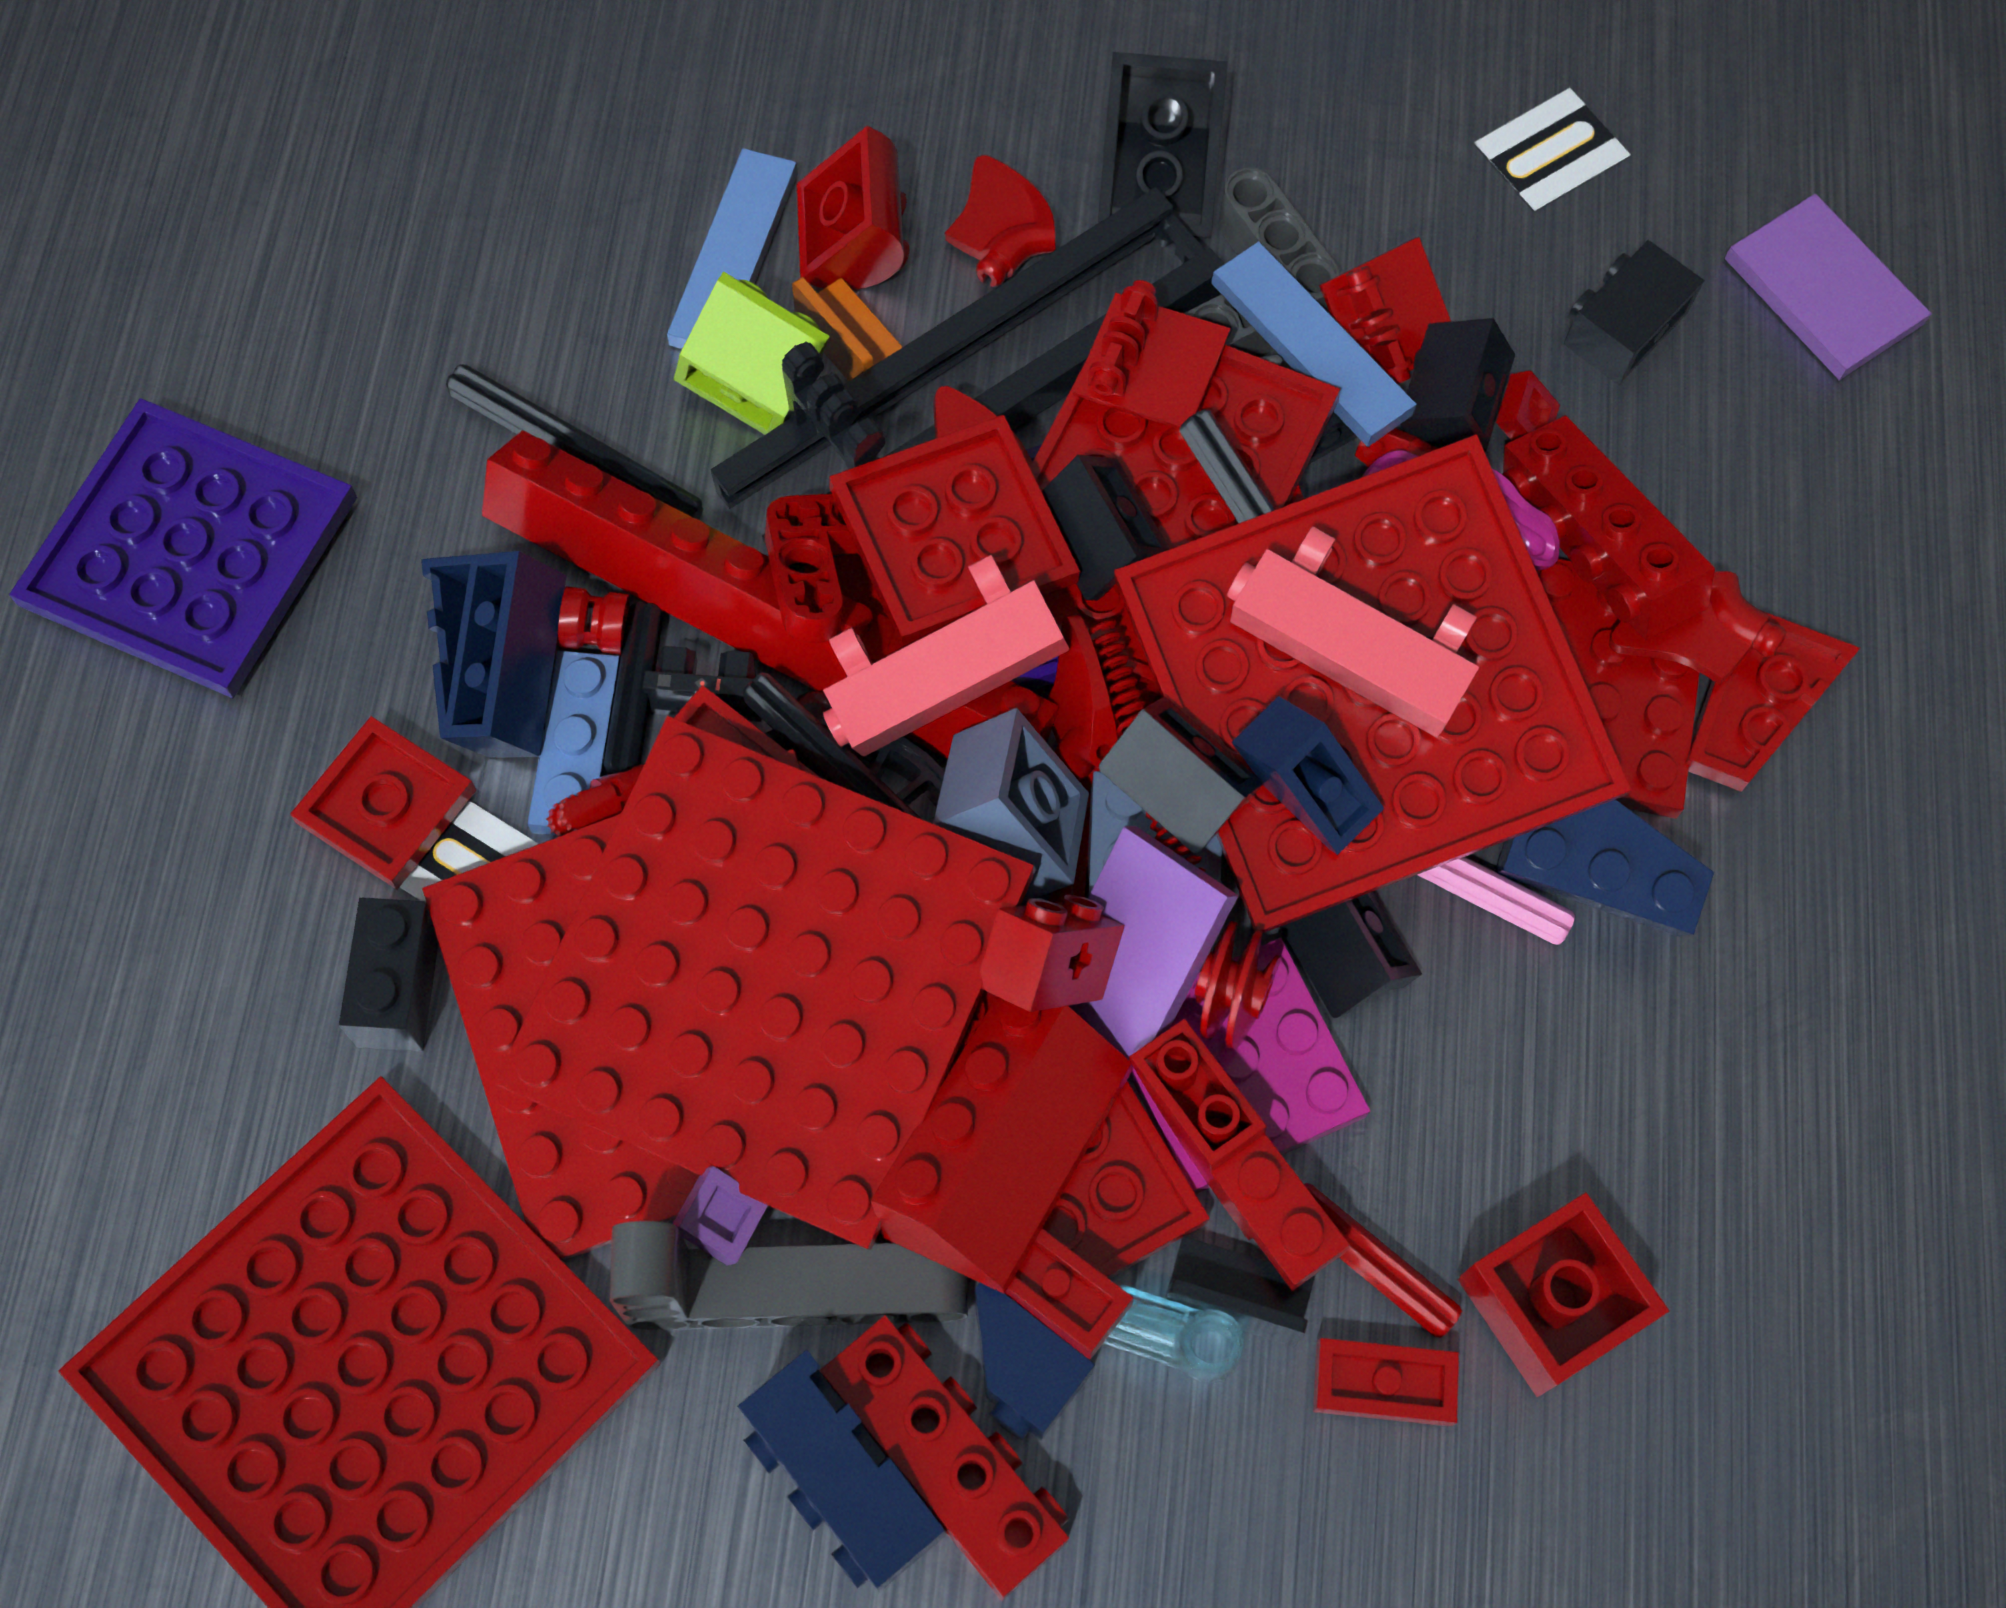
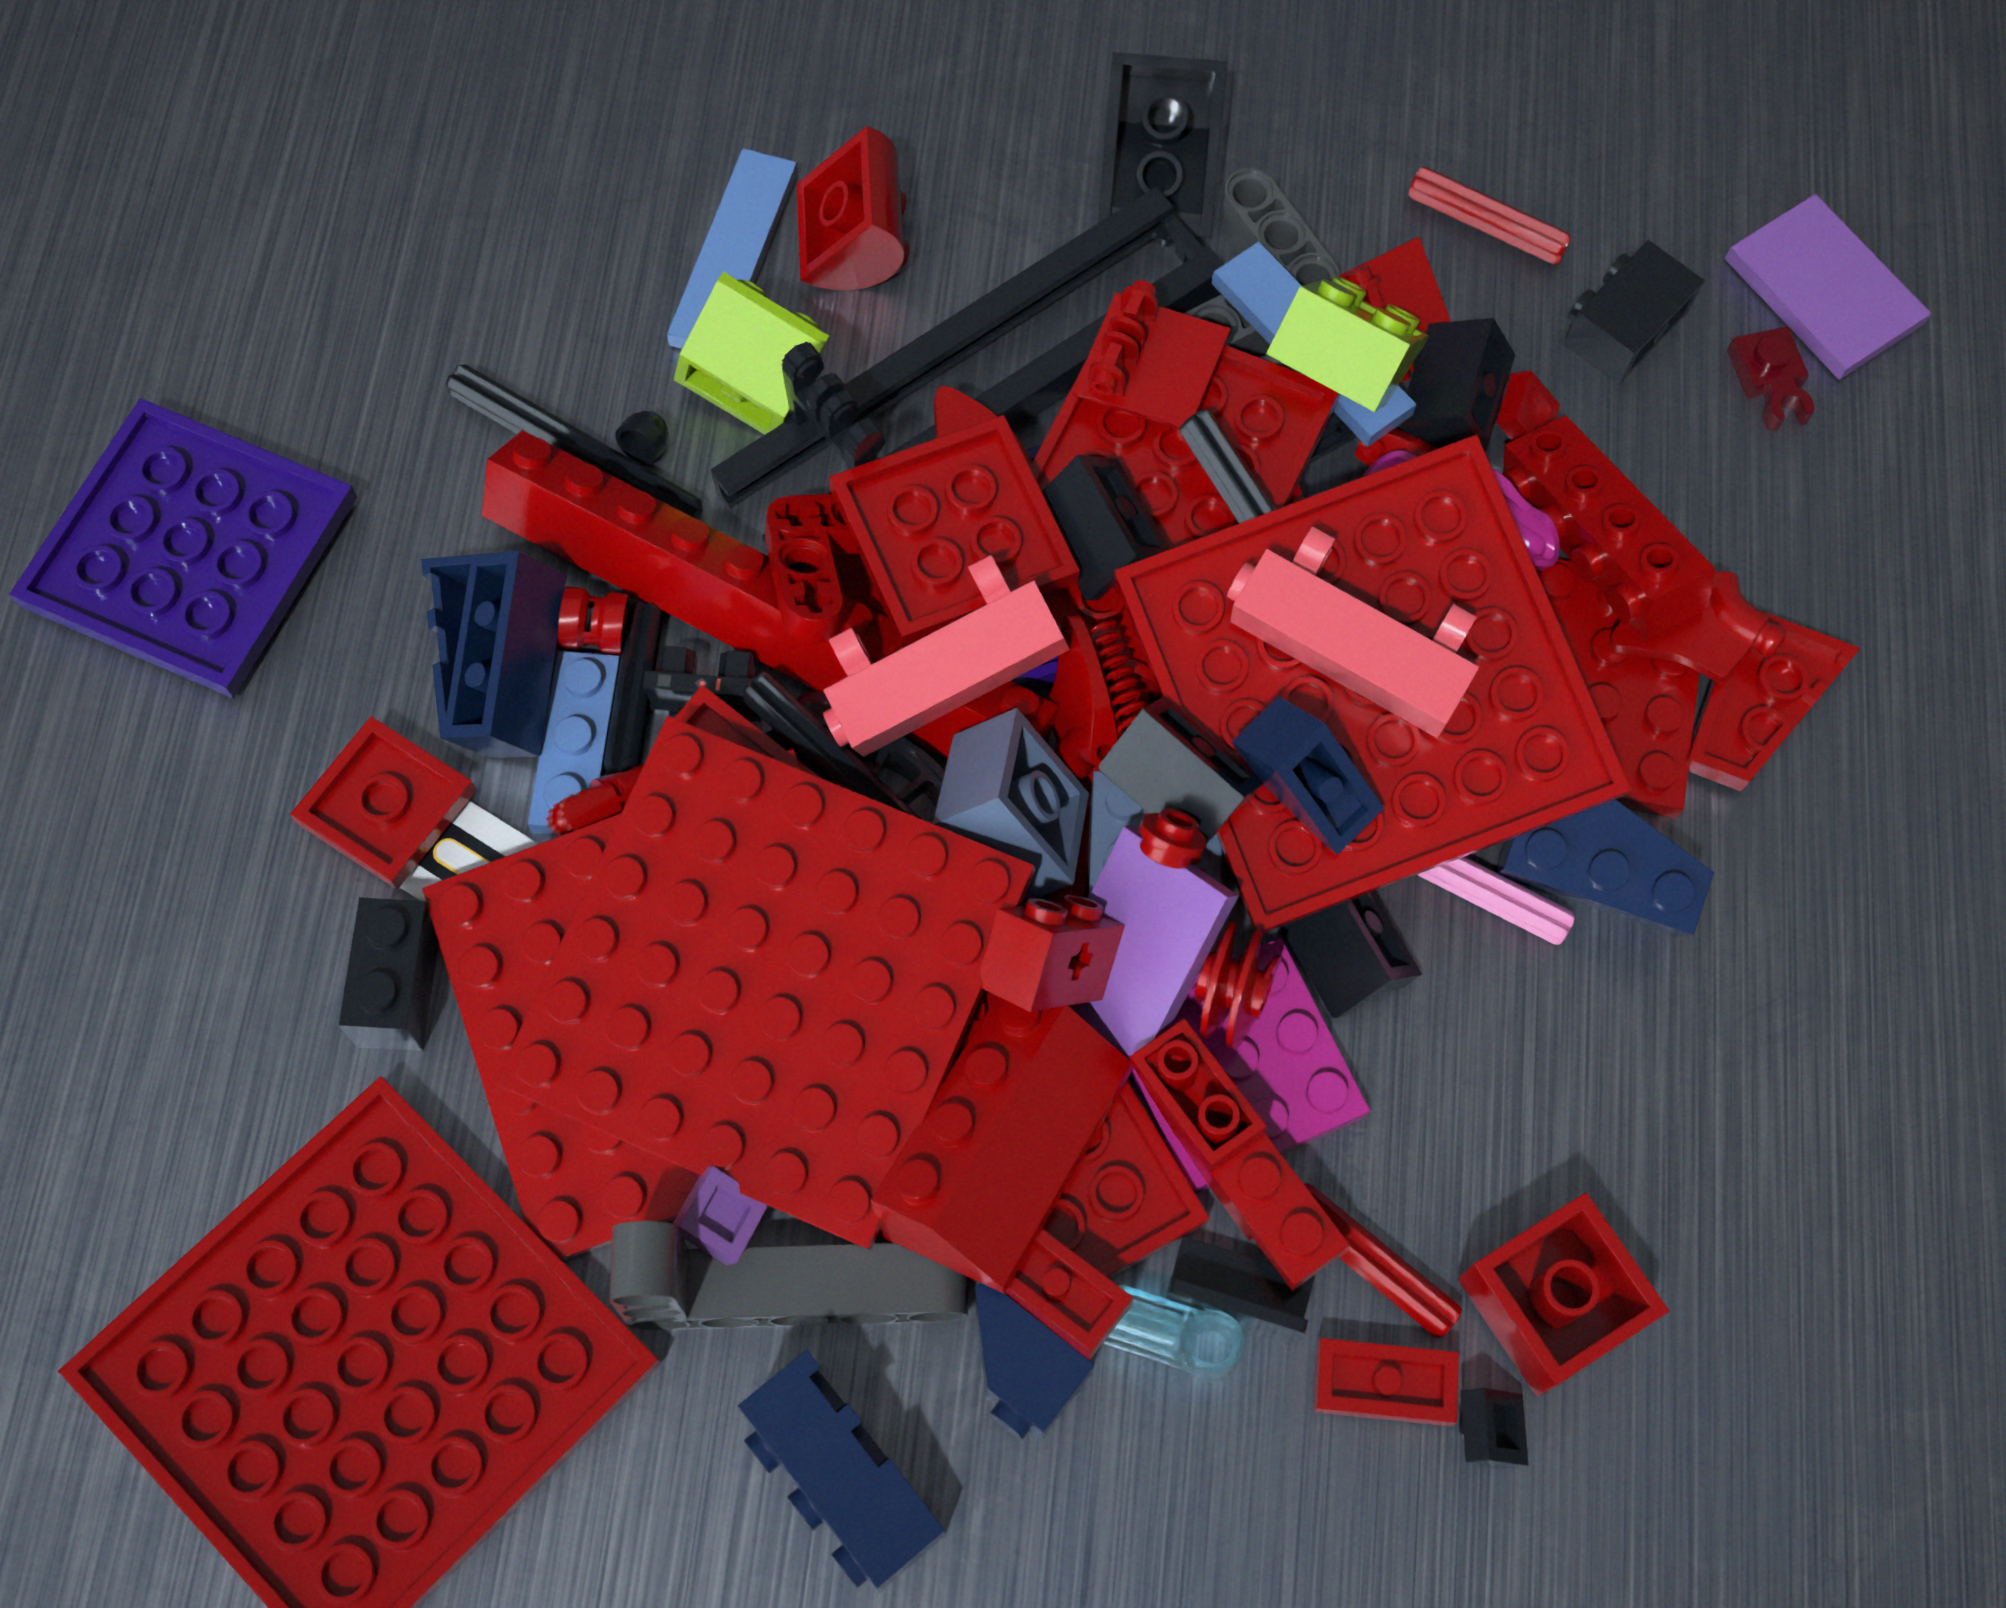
orange panel [792,277,902,381] -> none
red brick [819,1315,1069,1601] -> none
red arm [945,155,1056,287] -> none
sticker [1474,88,1631,211] -> none
none -> black hinge [615,411,669,464]
none -> red plate [1139,809,1206,869]
none -> lime slope [1266,276,1429,412]
none -> axle [1408,167,1571,265]
none -> black plate [1459,1388,1529,1468]
none -> dark red plate [1727,326,1814,432]

